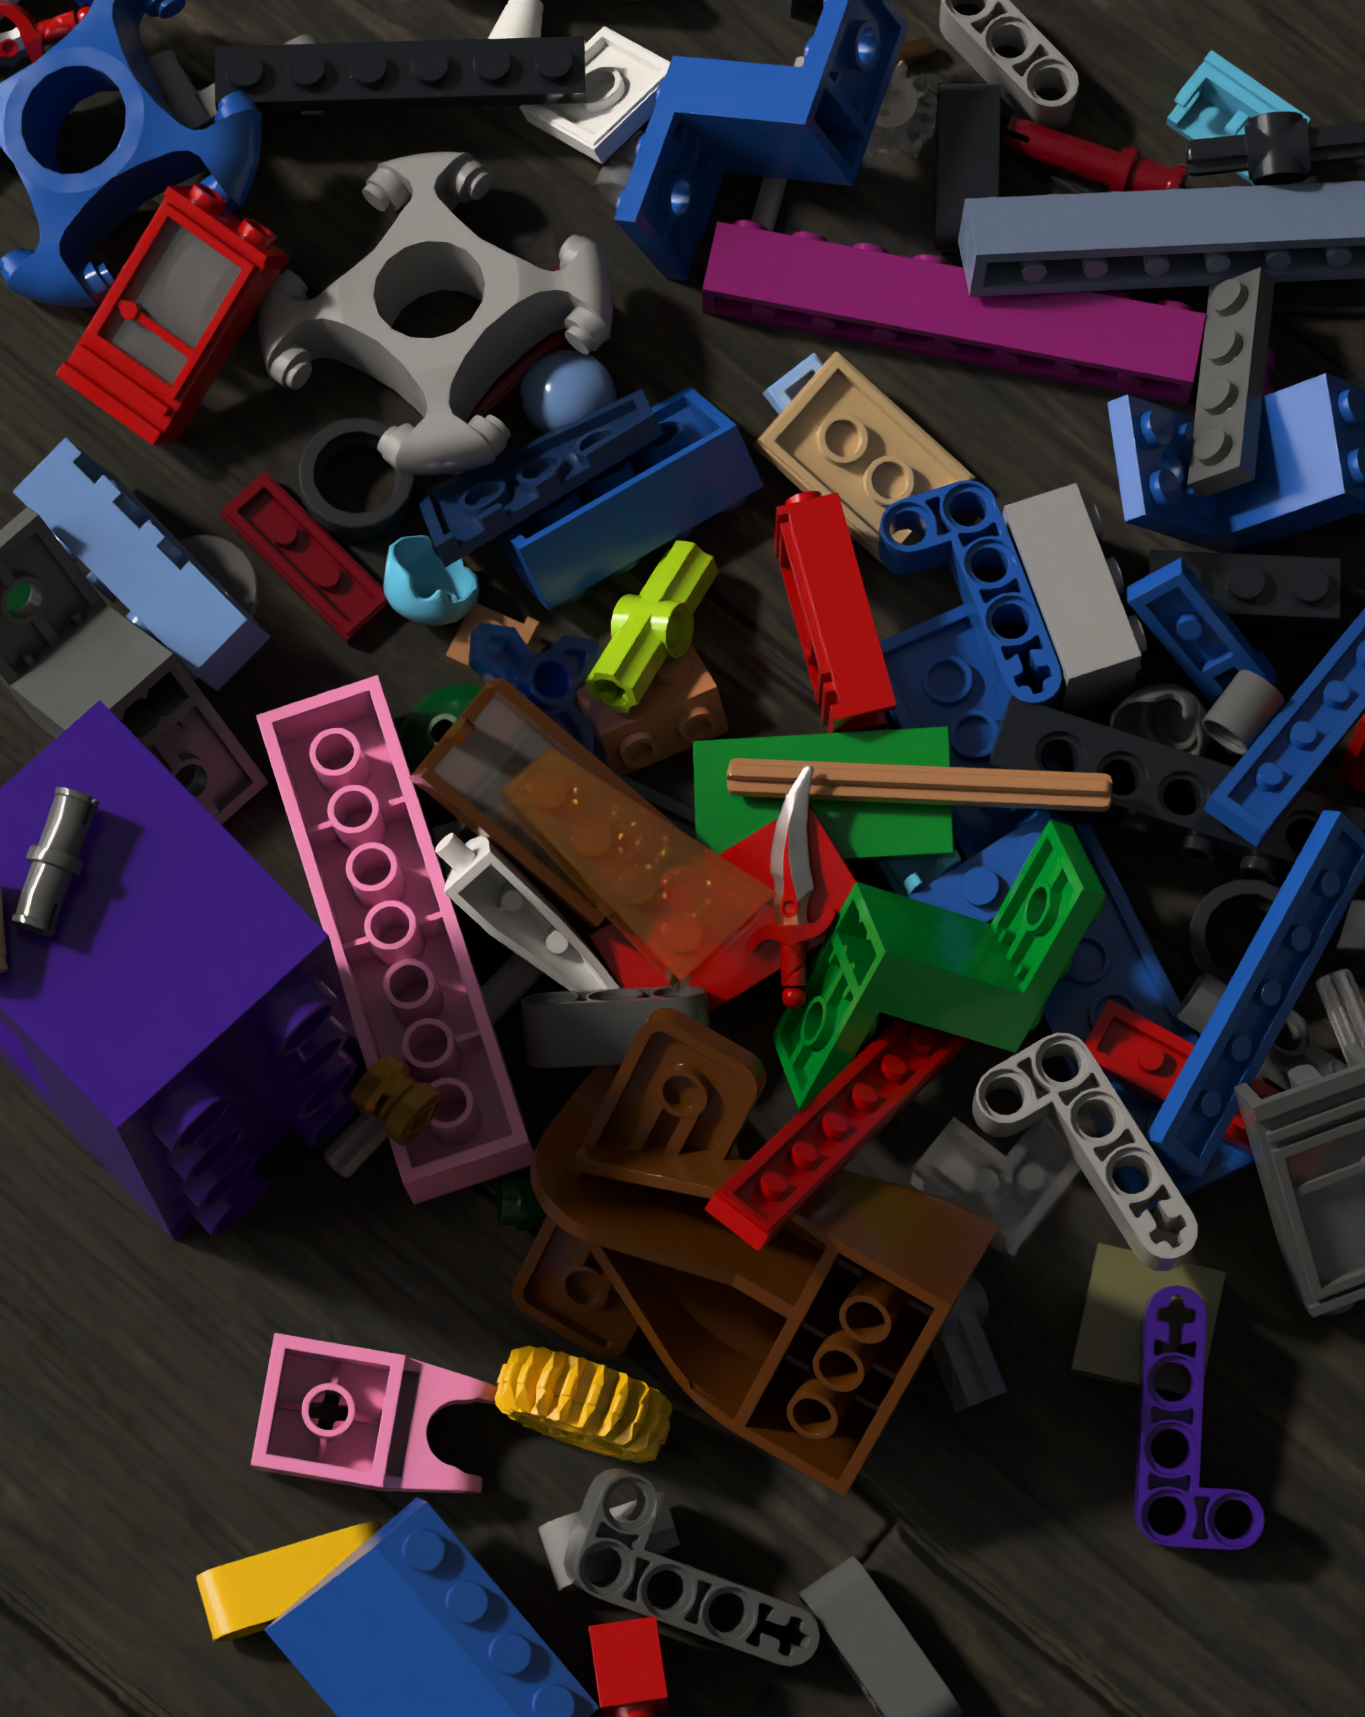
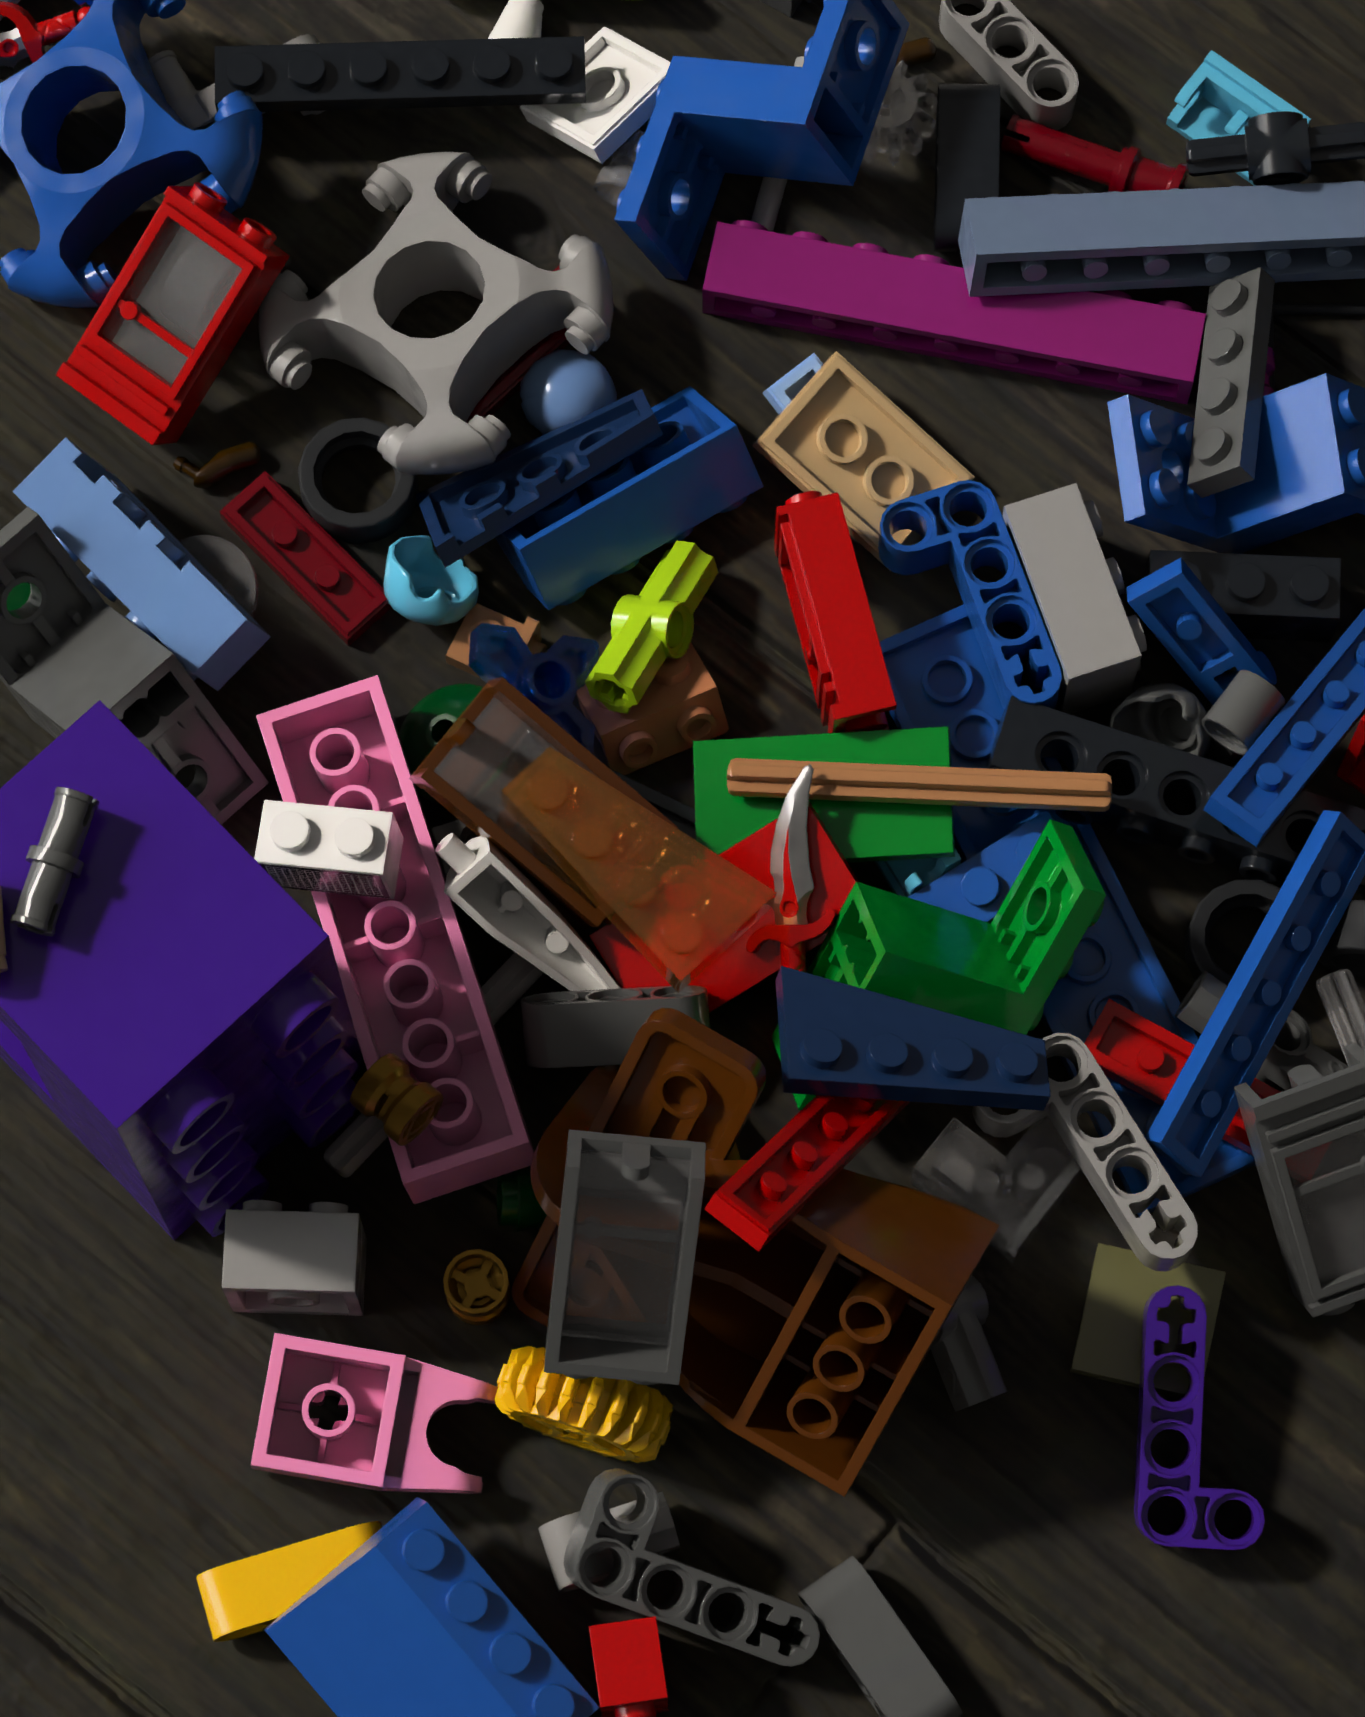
none -> dark brown piece [173,442,261,489]
none -> light grey brick [222,1200,367,1316]
none -> white brick [254,800,404,899]
none -> pearl gold wheel [443,1249,511,1325]
none -> door [544,1129,706,1385]
none -> dark blue wing [775,966,1051,1111]

